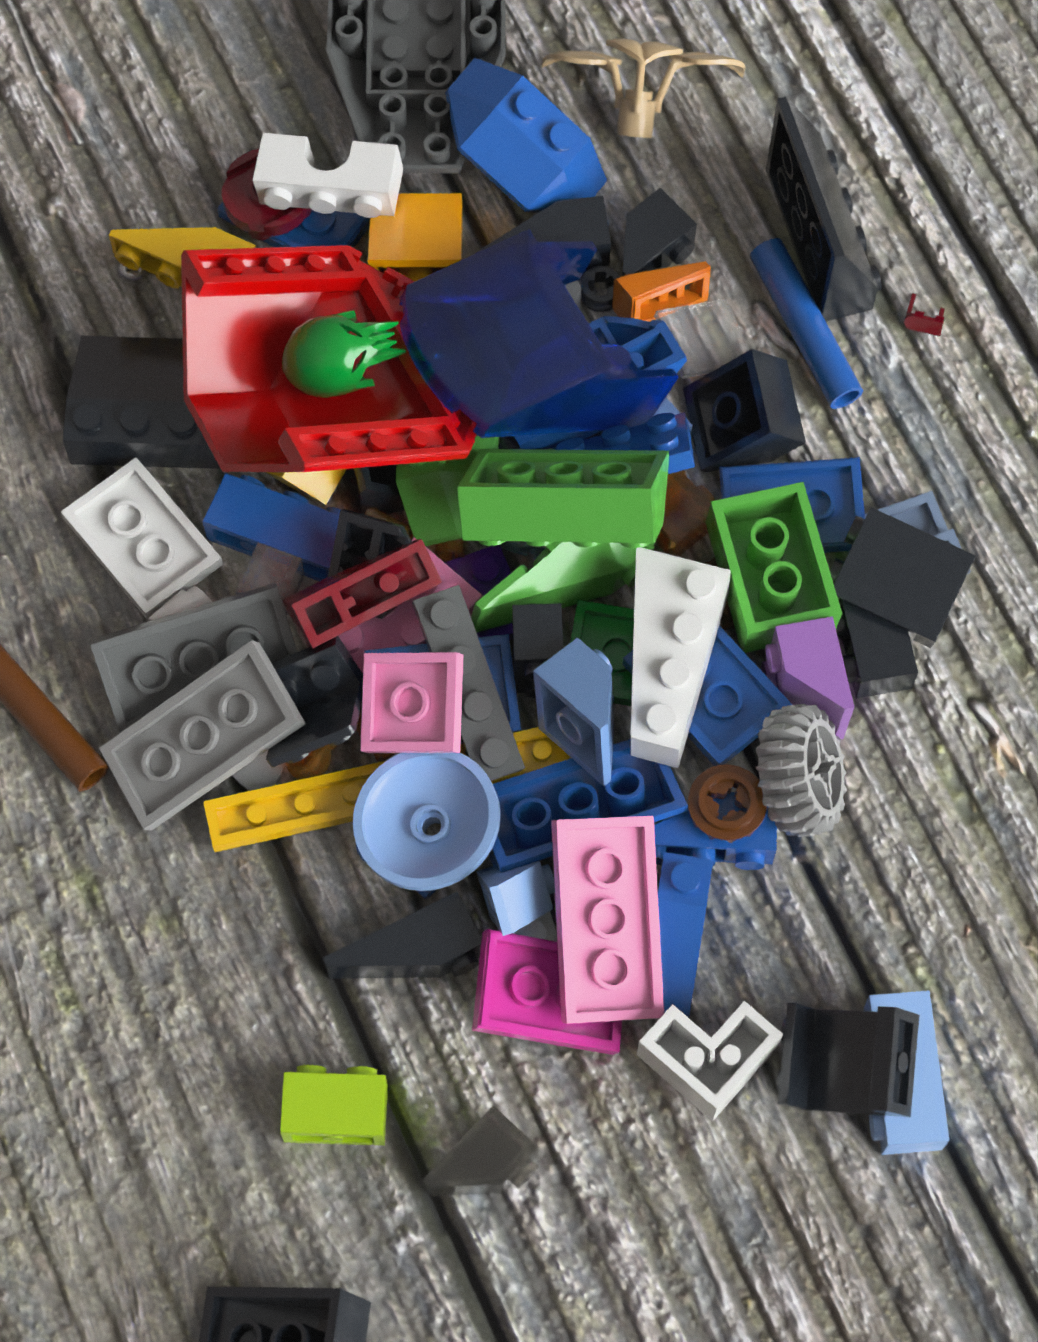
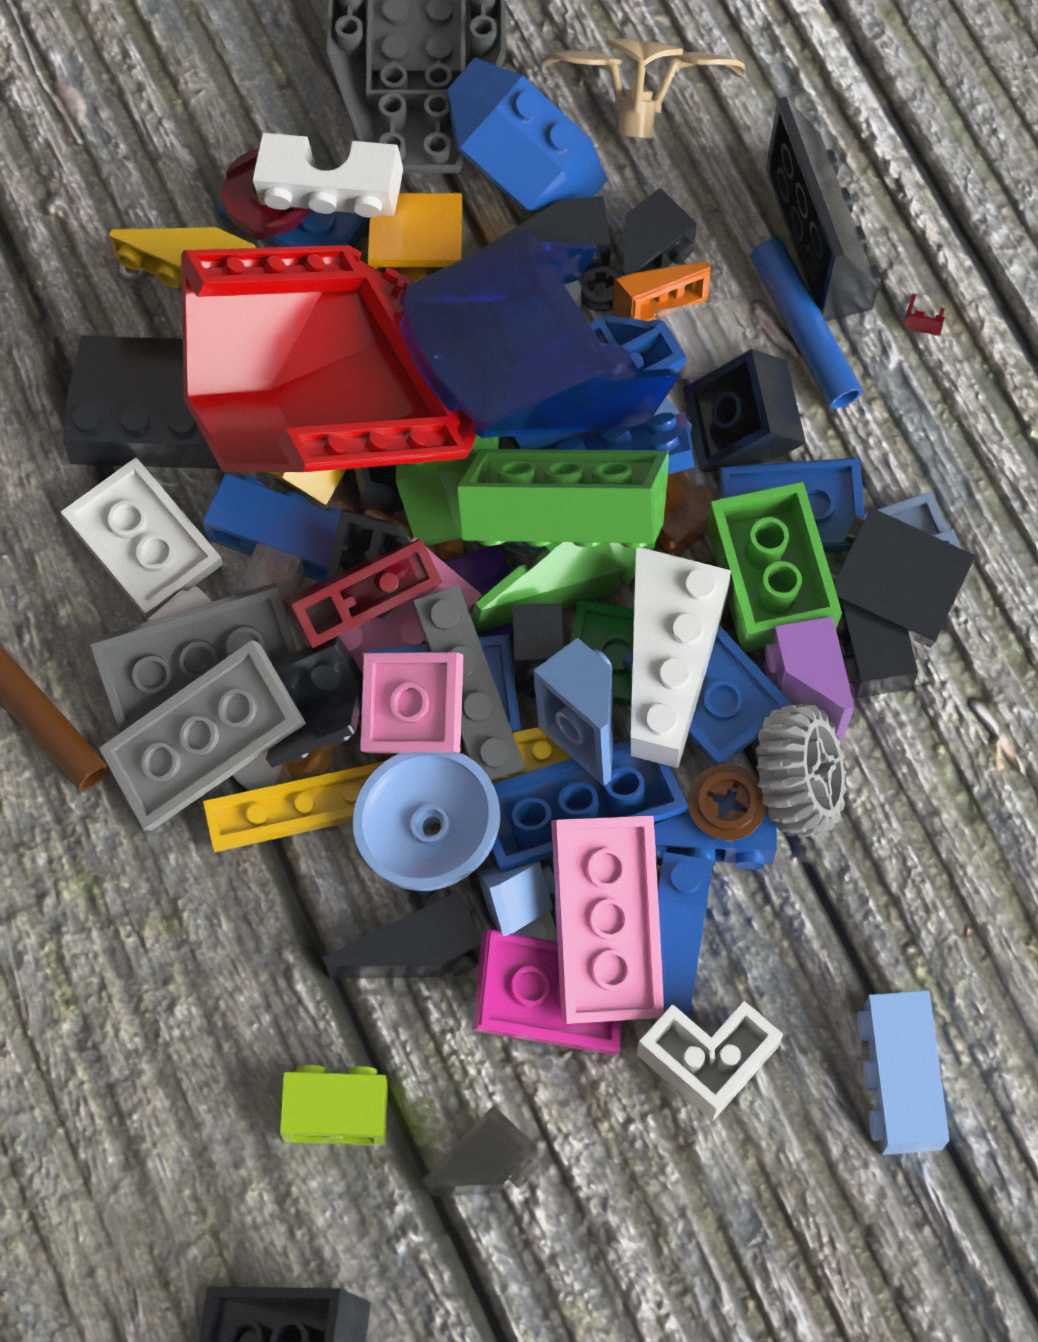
green helmet [282,310,406,398] -> none
black panel [776,1003,919,1117] -> none

